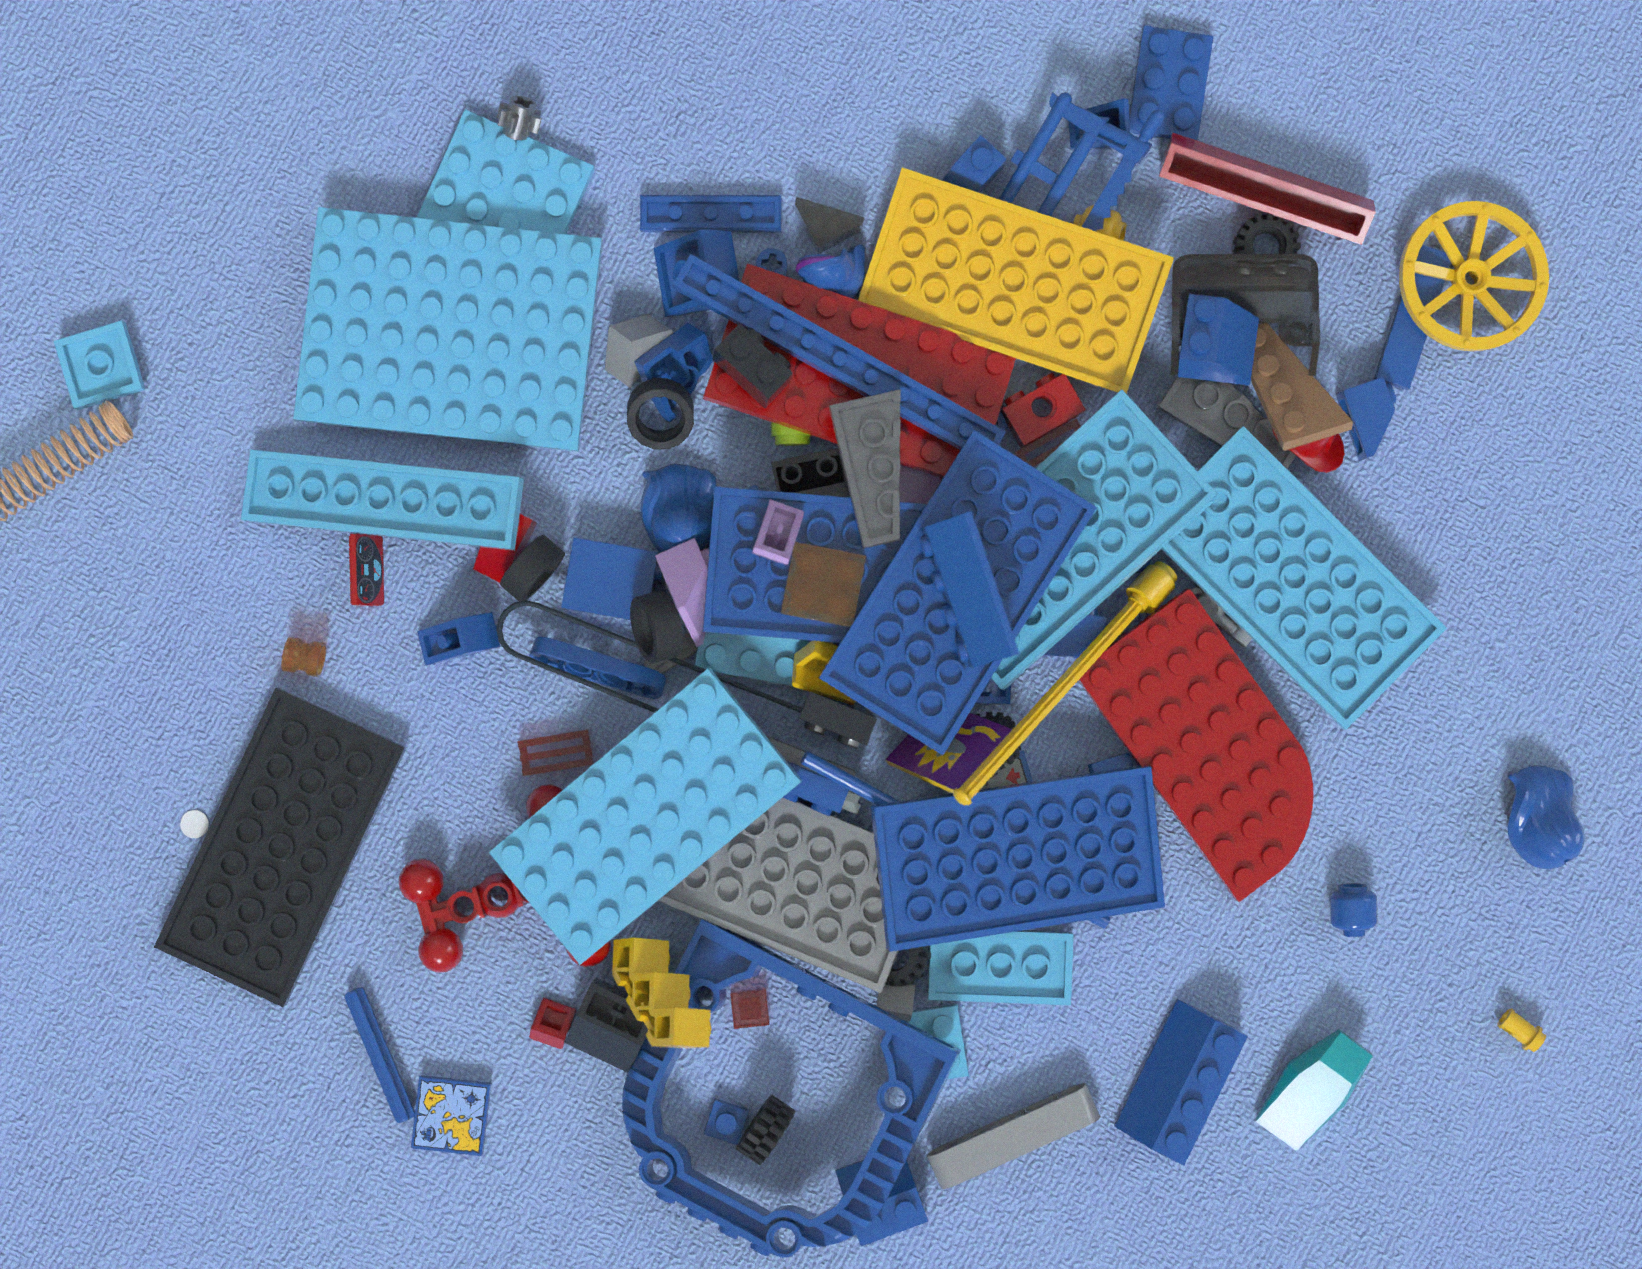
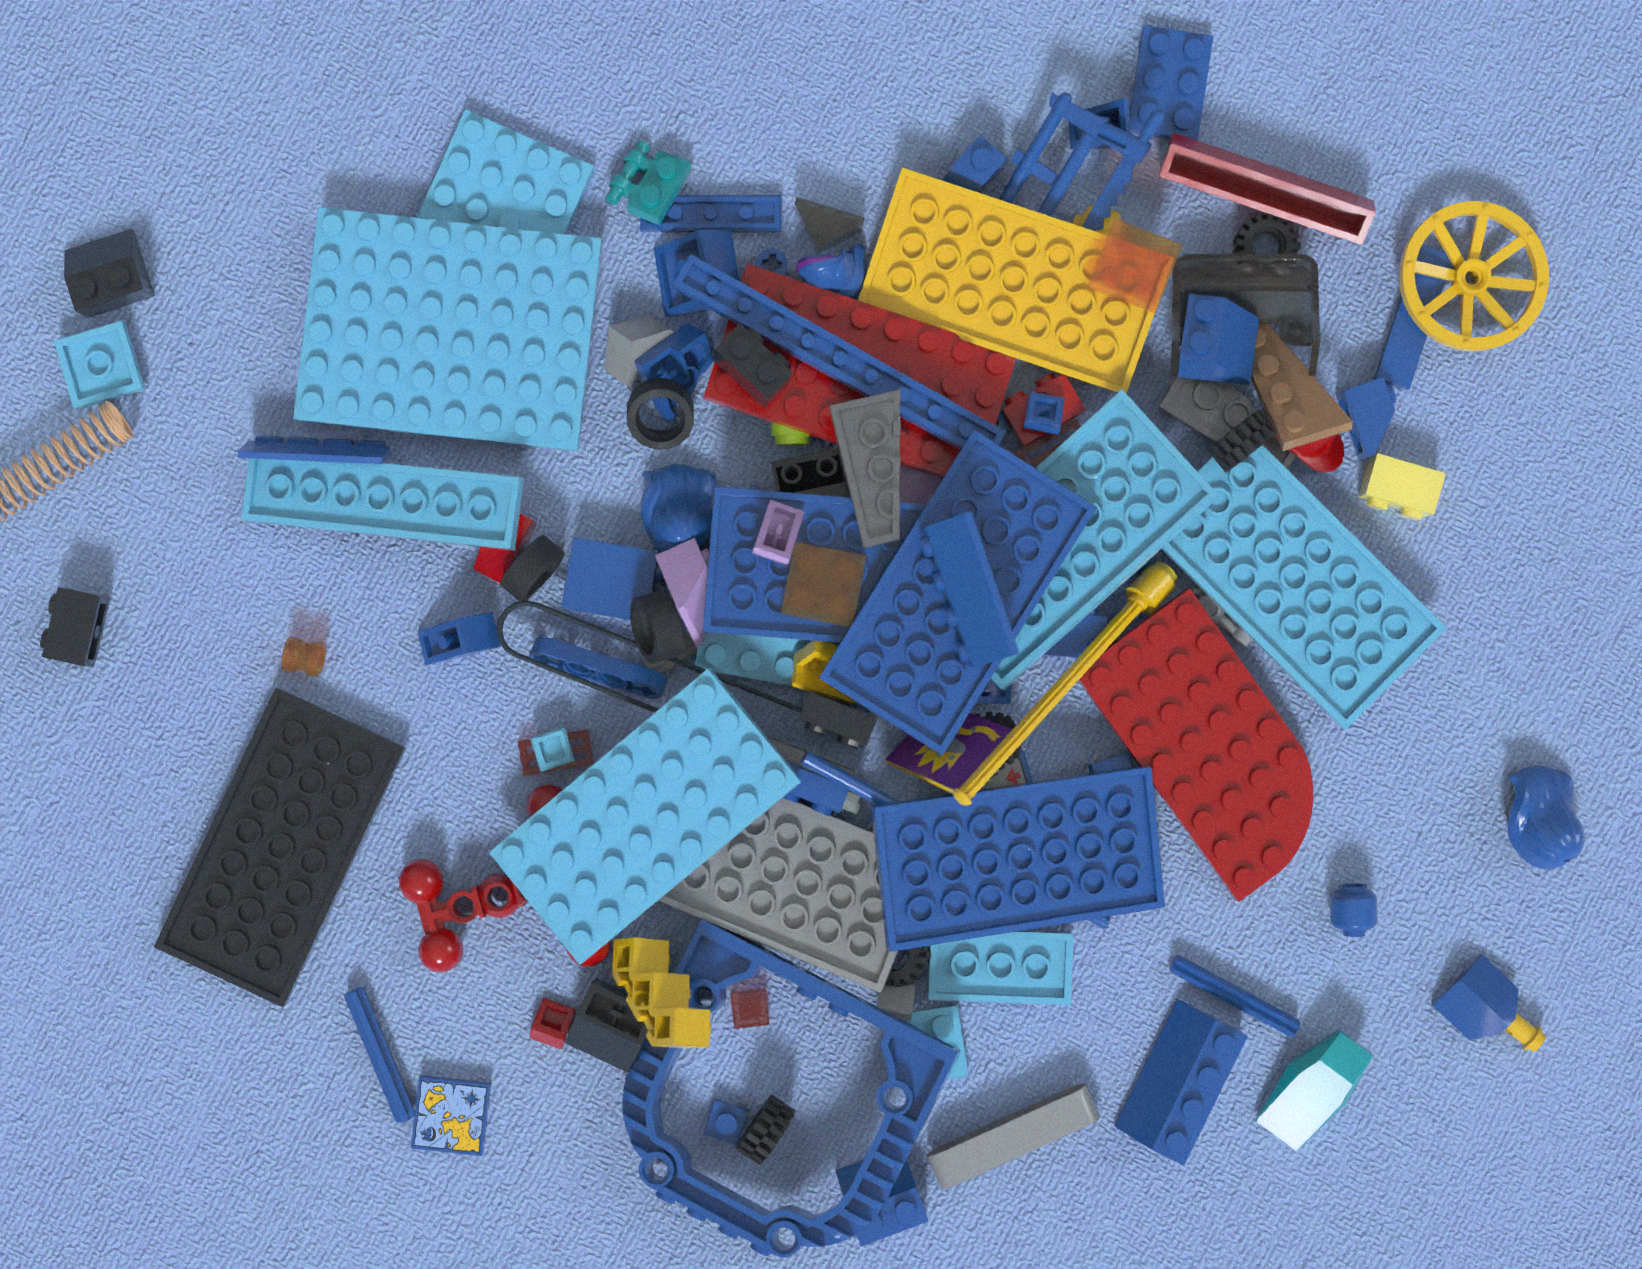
white sticker [180,810,209,838] -> none
slope [349,534,384,607] -> none
flat silver gear [497,96,542,140] -> none
none -> black brick [40,587,110,667]
none -> black slope [64,229,155,318]
none -> blue windscreen [238,435,390,464]
none -> medium azure tile [530,727,576,772]
none -> teal plate [605,141,692,225]
none -> blue tile [1023,392,1065,435]
none -> clear orange plate [1087,218,1183,314]
none -> blue axle [1169,955,1300,1037]
none -> black tyre [1207,409,1277,473]
none -> light yellow brick [1358,453,1446,521]
none -> blue slope [1432,955,1519,1040]

